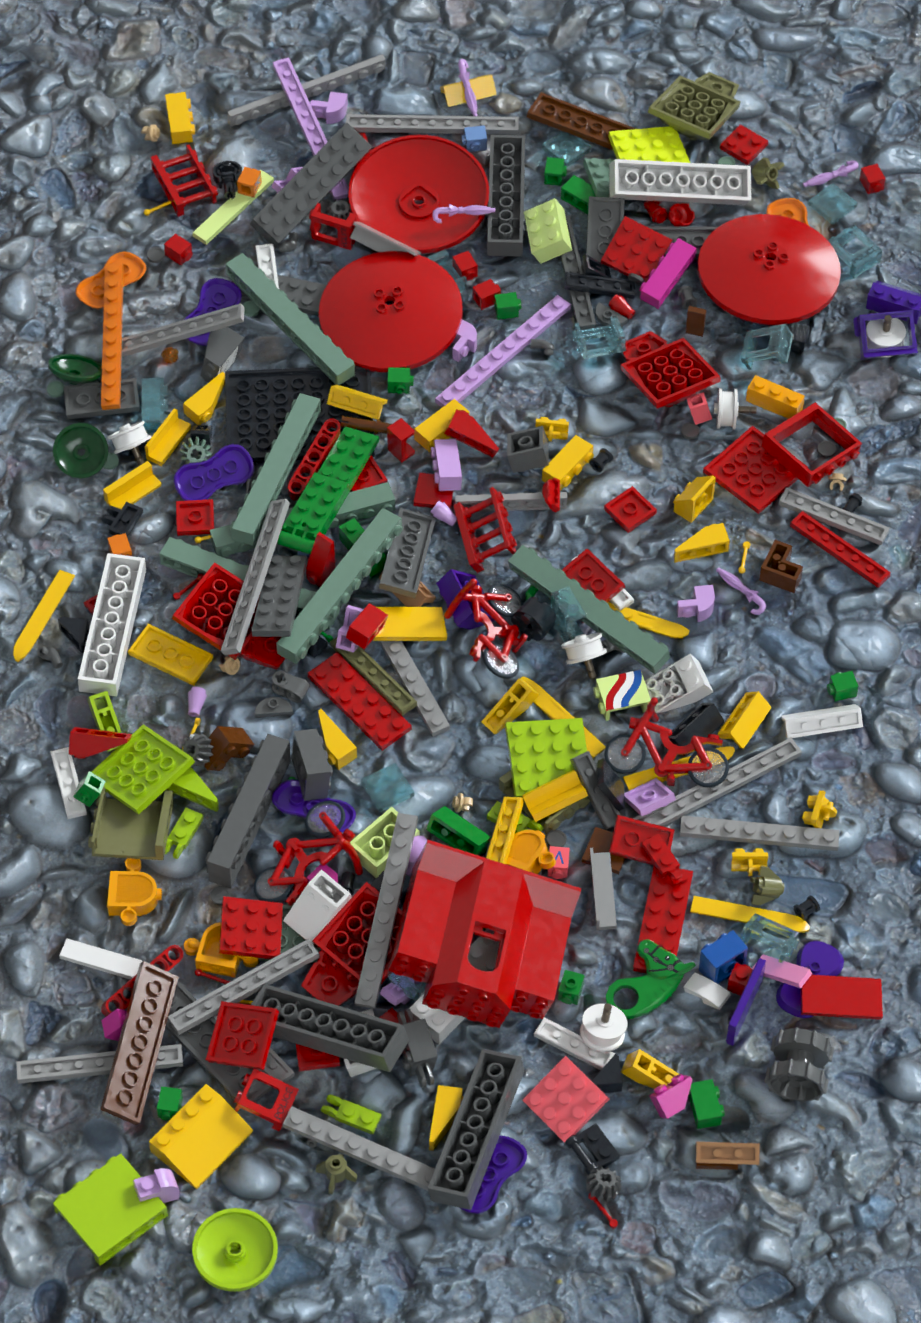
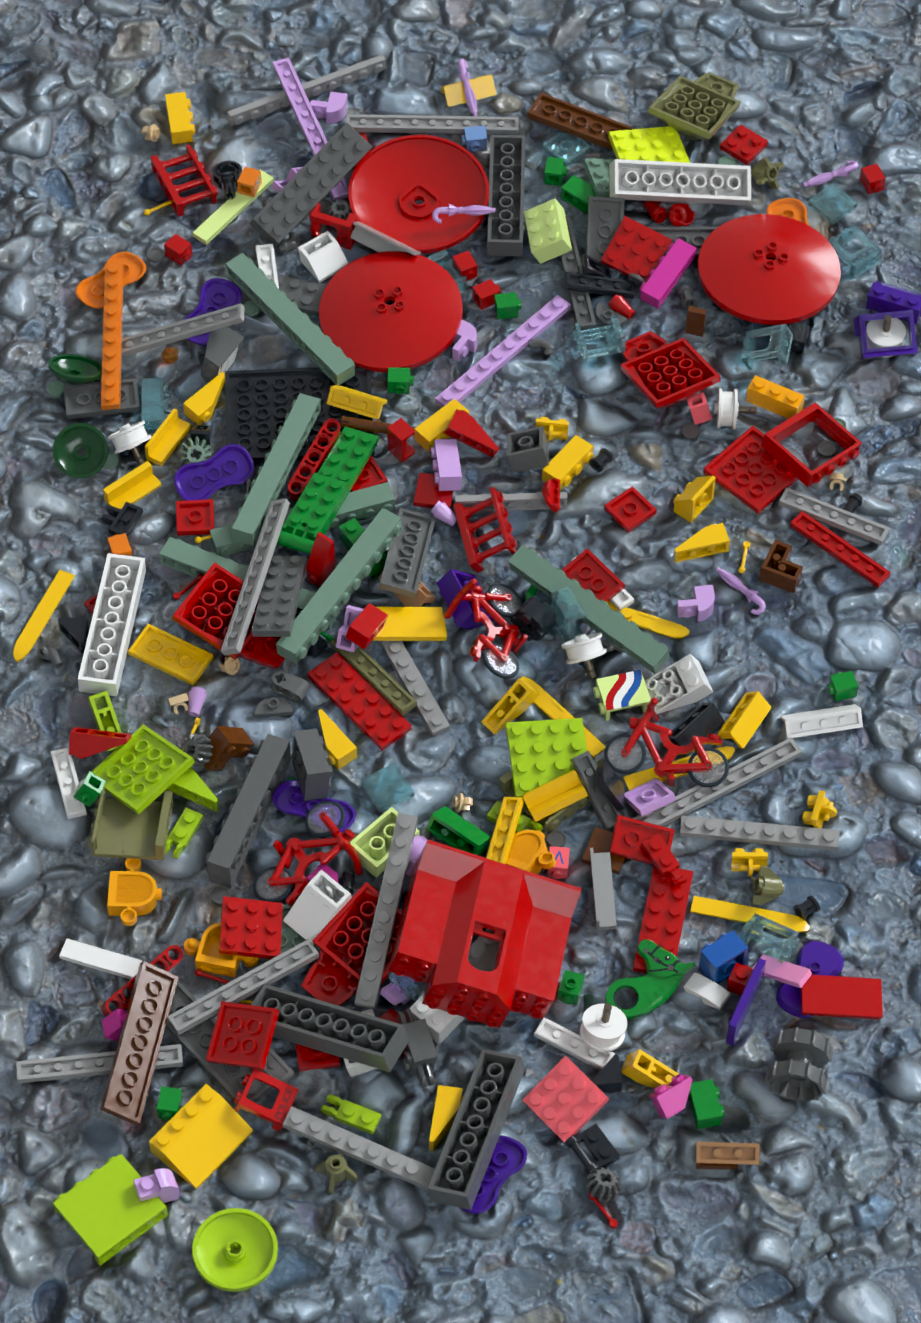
none -> tan tile [167,693,189,715]
none -> white slope [298,231,349,283]

